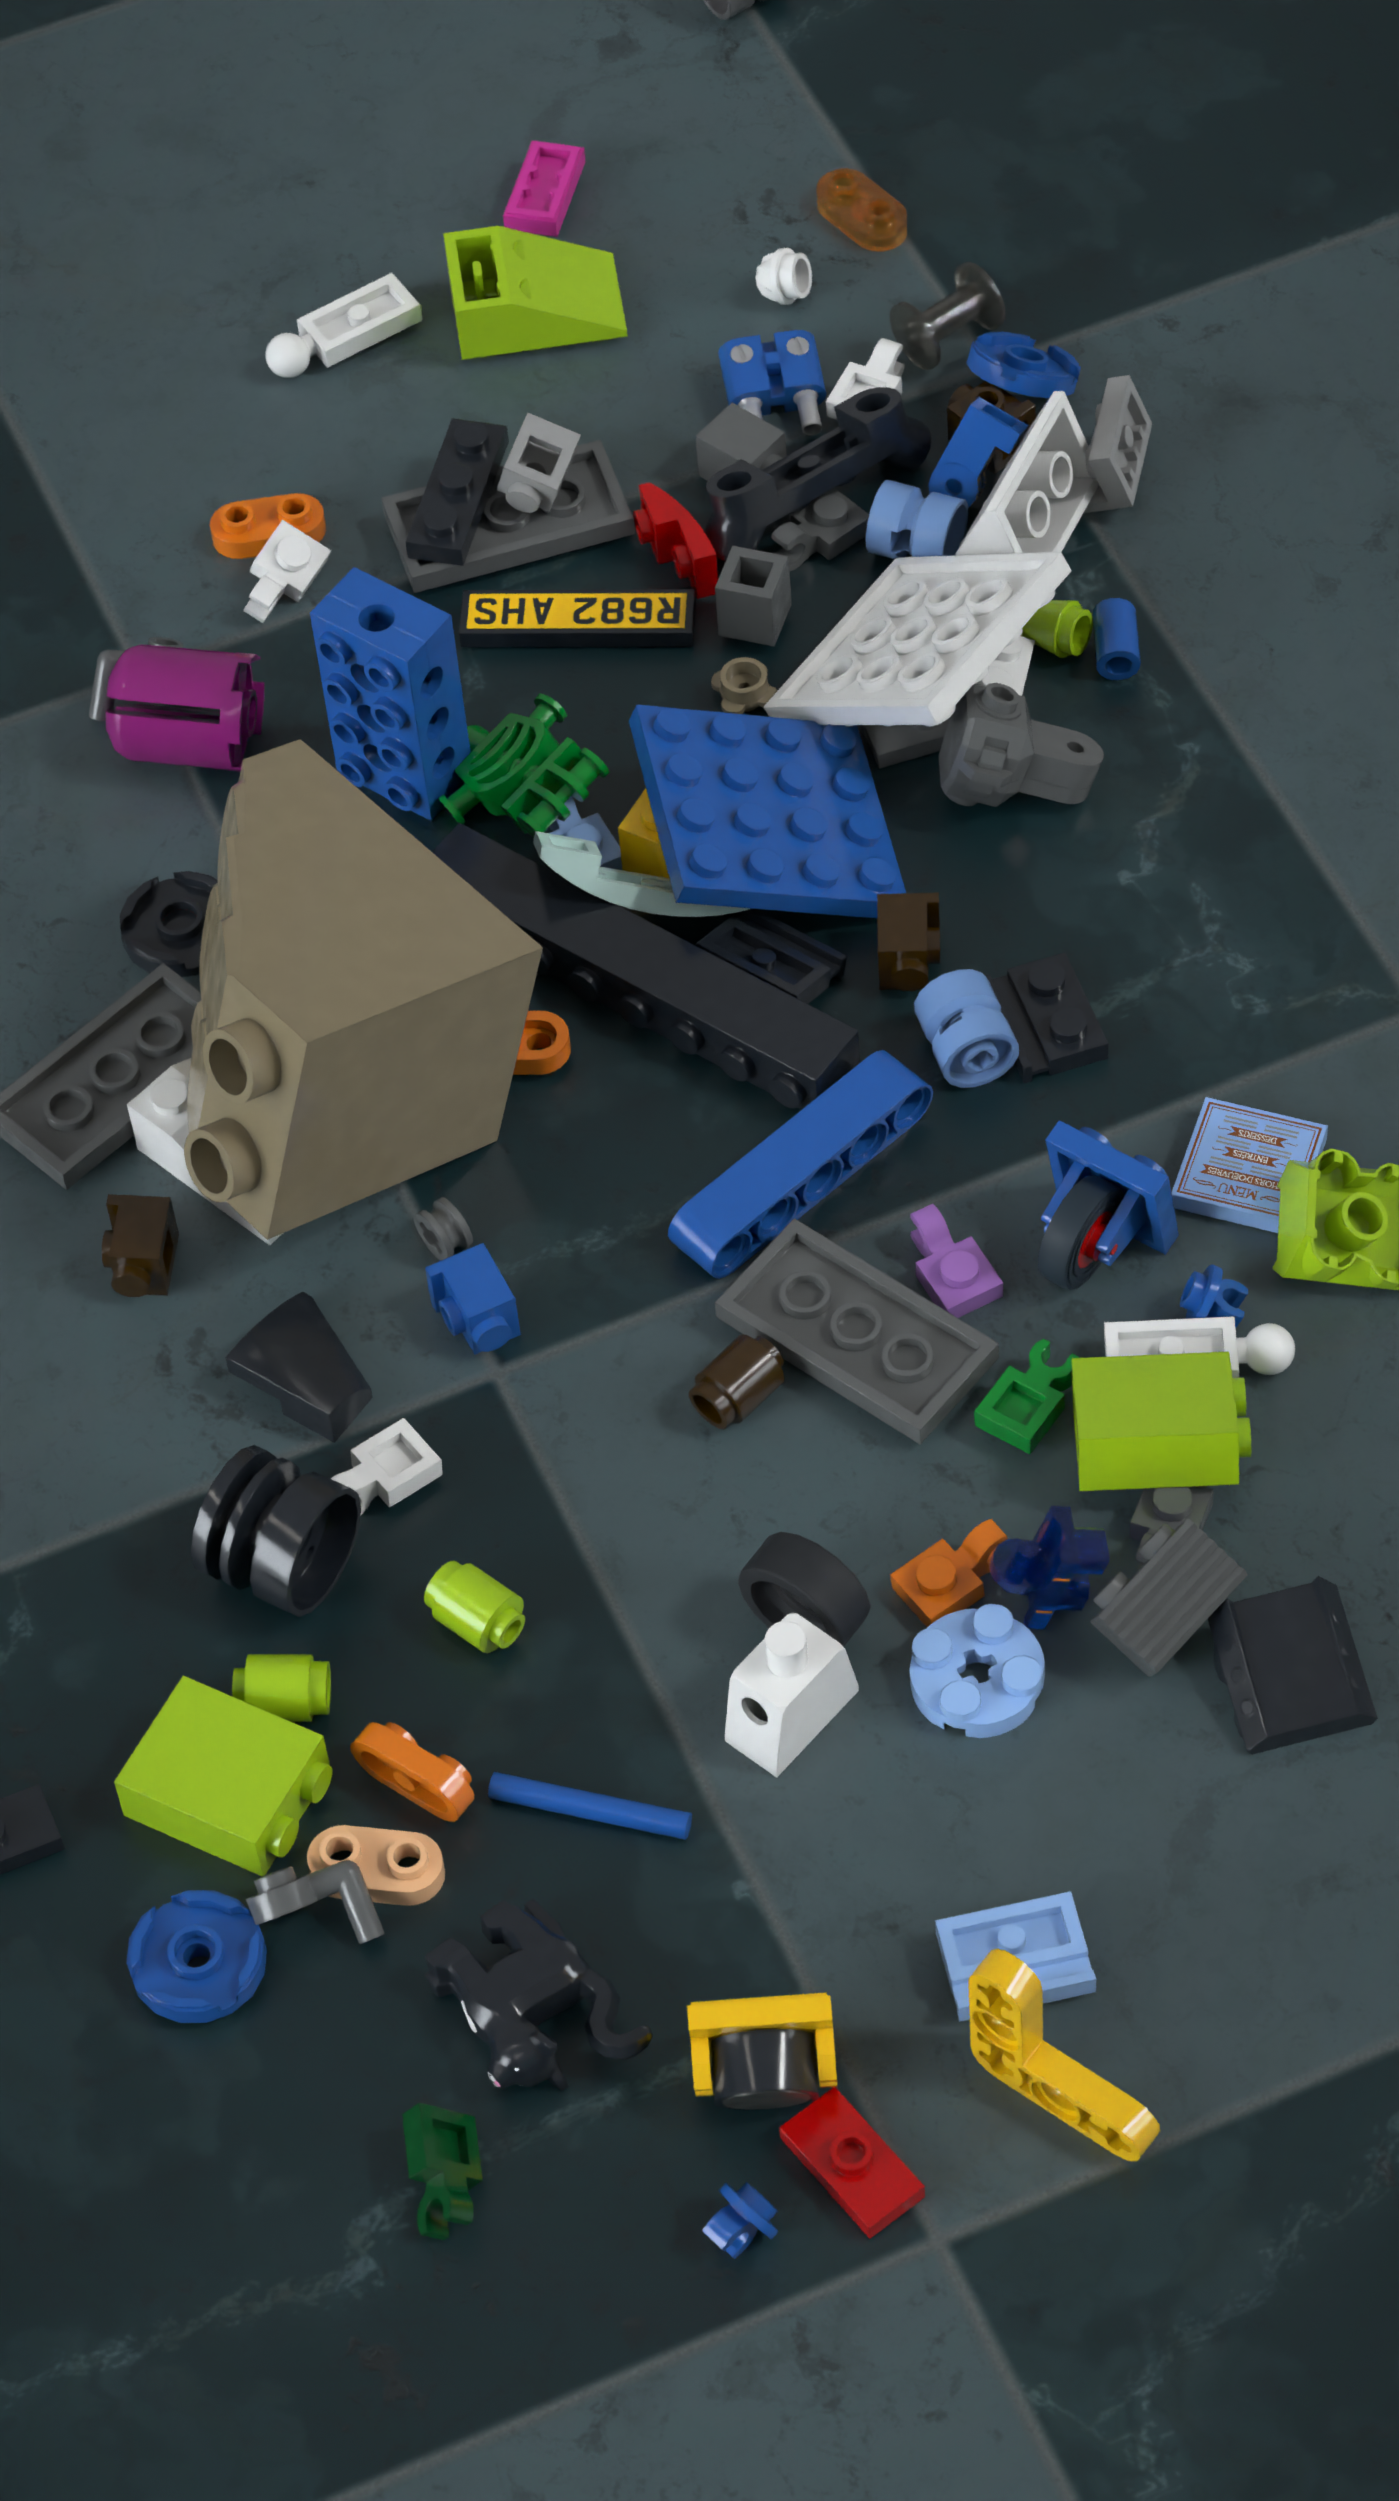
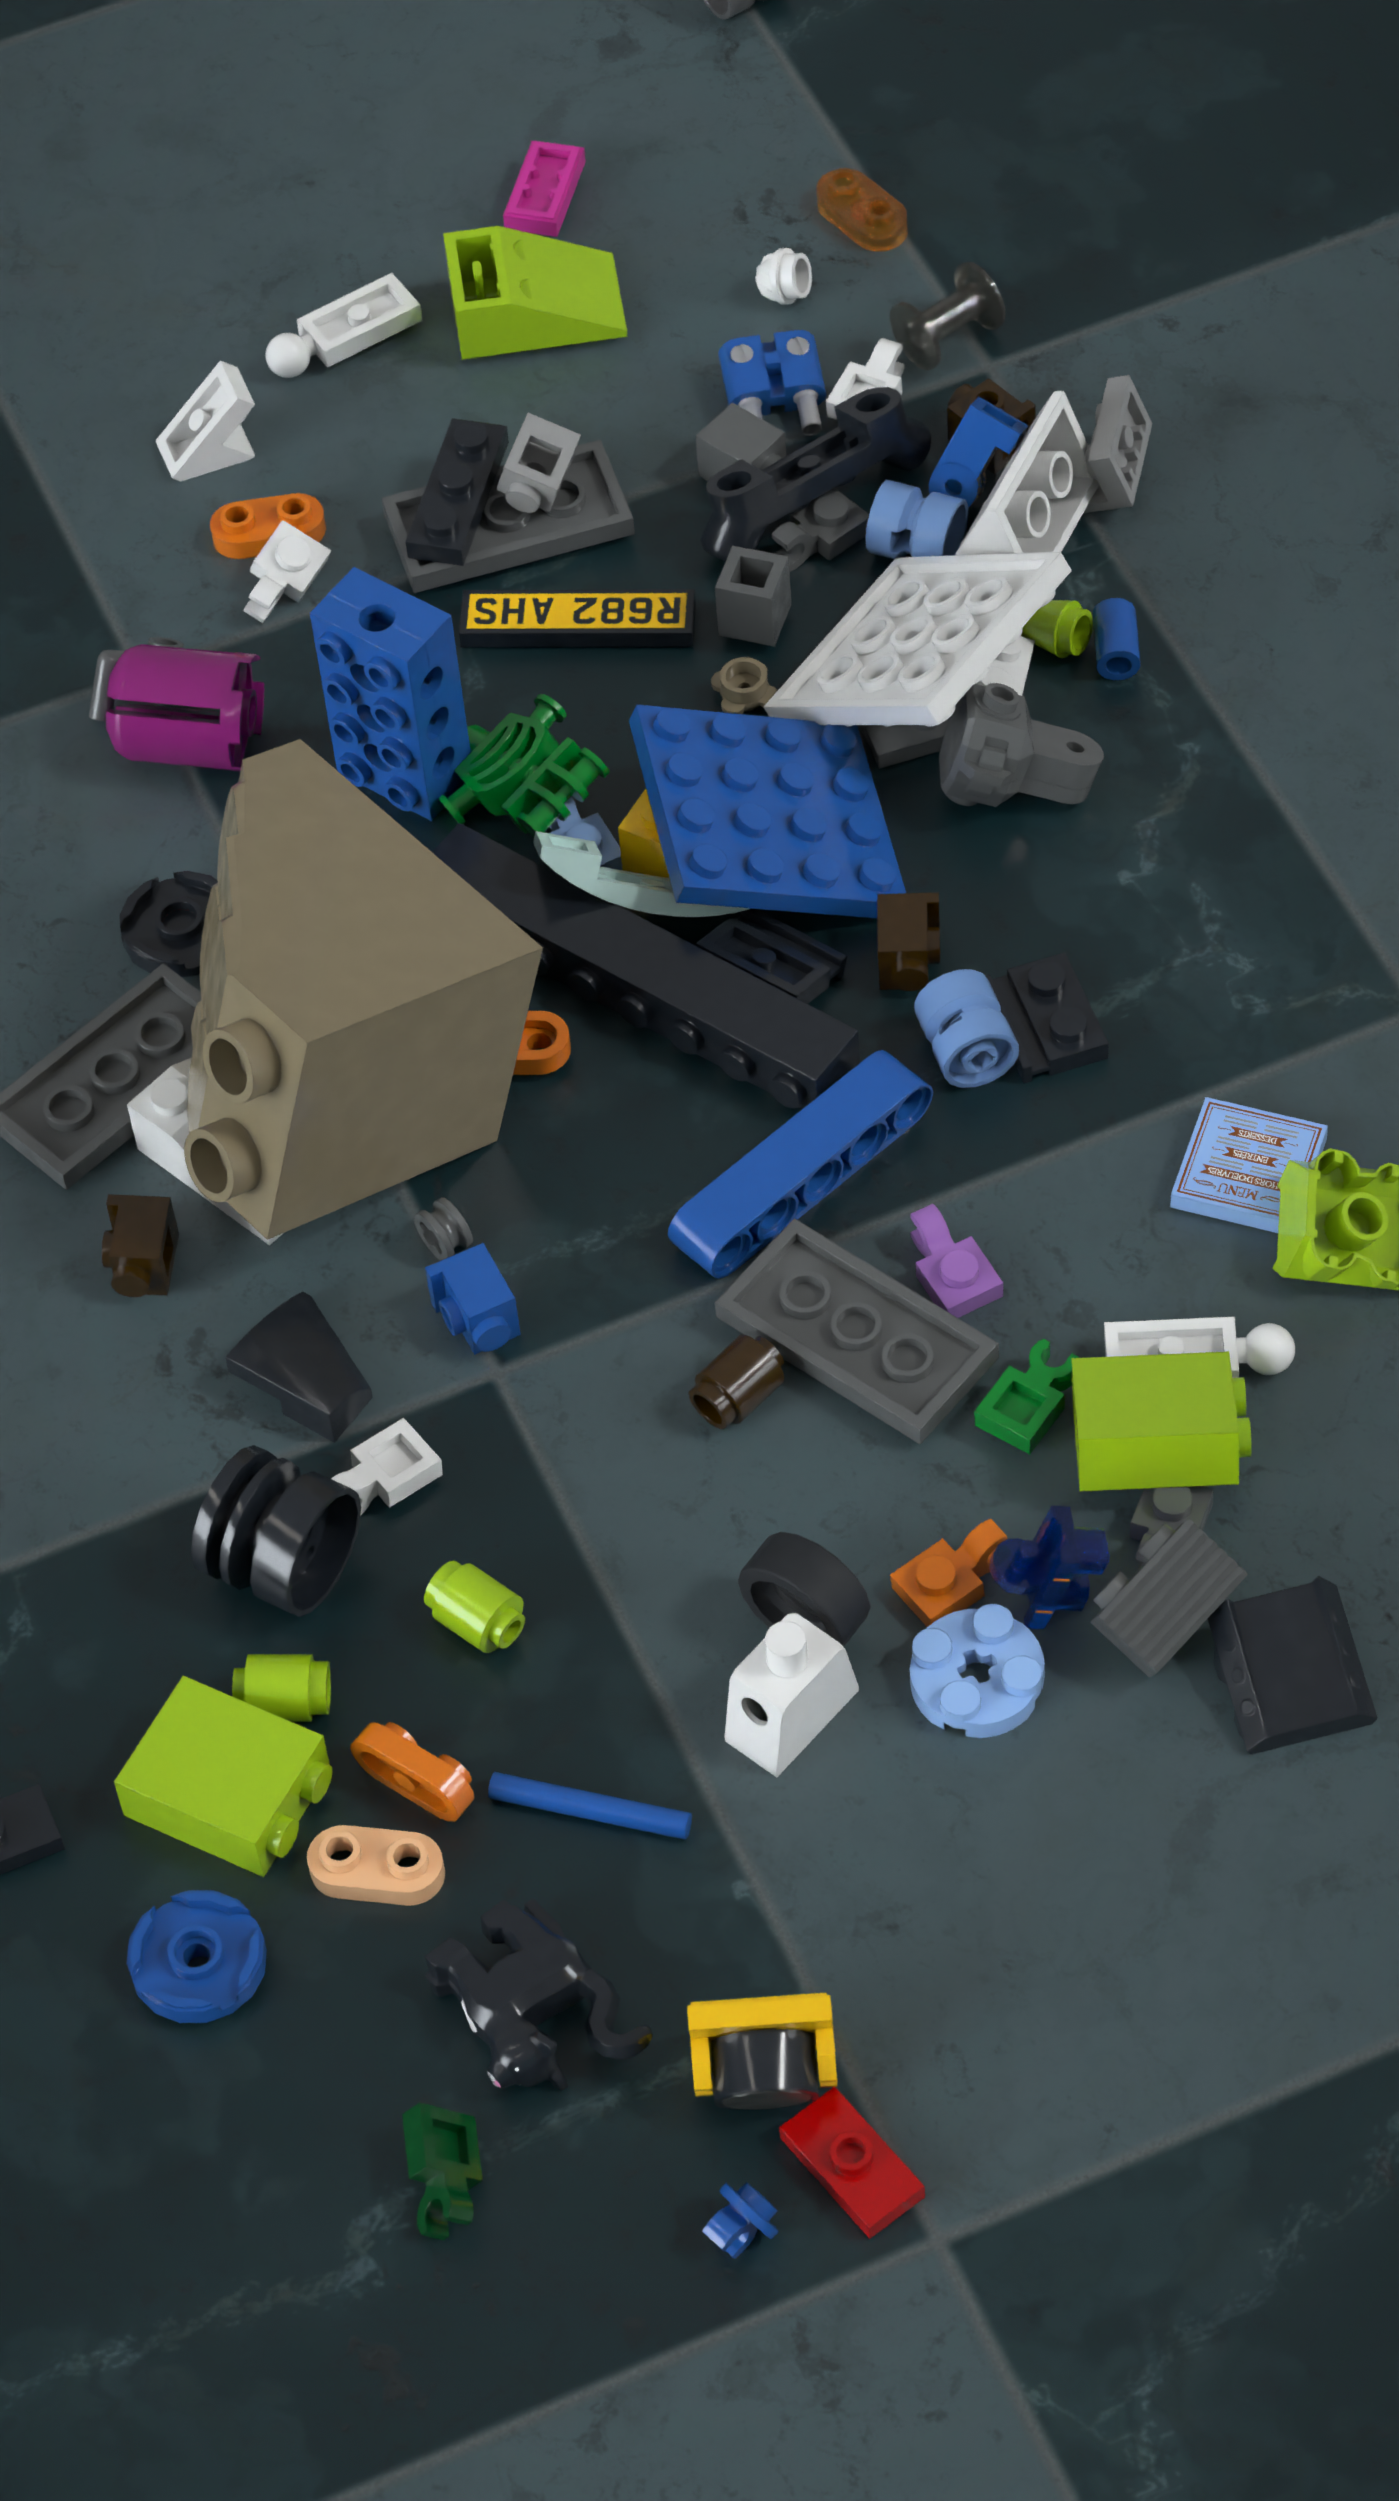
dark grey plate [246,1860,385,1944] -> none
red slope [633,482,718,599] -> none
light blue plate [935,1891,1096,2022] -> none
blue plate [967,332,1081,398] -> none
yellow beam [968,1949,1160,2162] -> none
blue plate [1038,1120,1179,1290] -> none
blue plate [1180,1264,1248,1329] -> none
none -> white slope [155,361,255,481]

